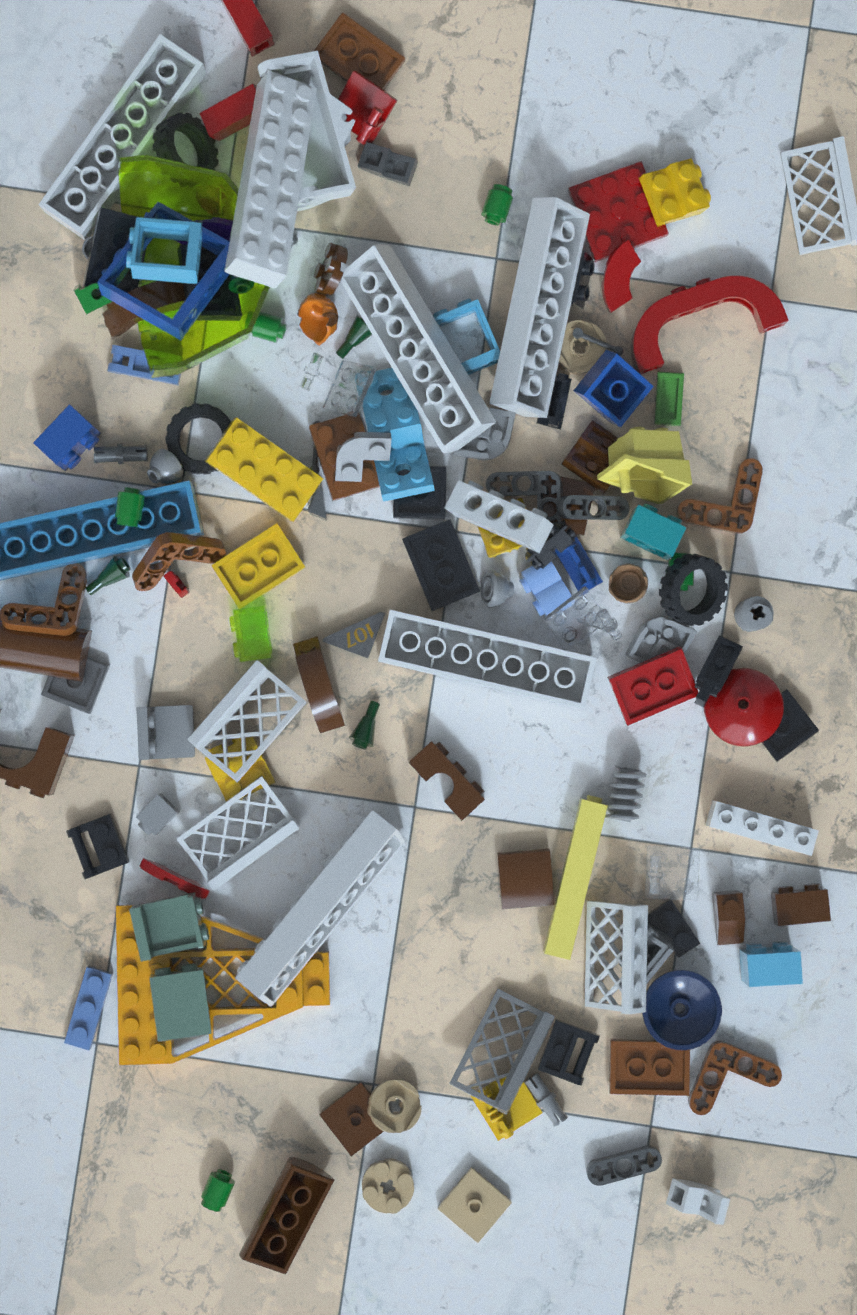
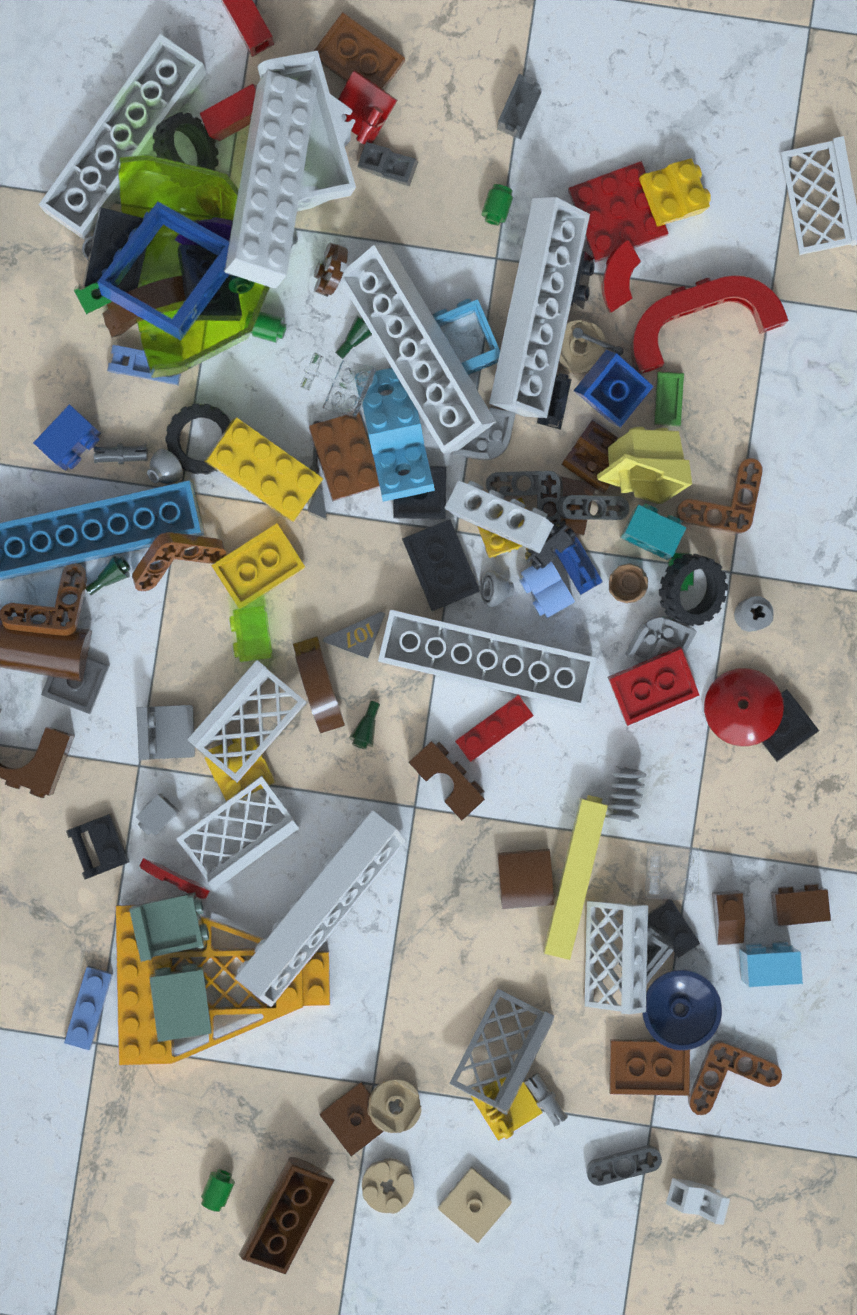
green brick [115,487,145,527] -> none
medium azure window [127,217,203,284] -> none
red tile [163,570,189,598] -> none
orange hair [297,293,339,346] -> none
plate [335,432,392,482] -> none
black plate [537,1019,600,1086] -> none
clear plate [543,586,622,651] -> none
black hinge [694,635,743,708] -> none
white brick [705,800,819,856] -> none
none -> red plate [455,695,534,762]
none -> dark grey hinge [497,74,542,140]

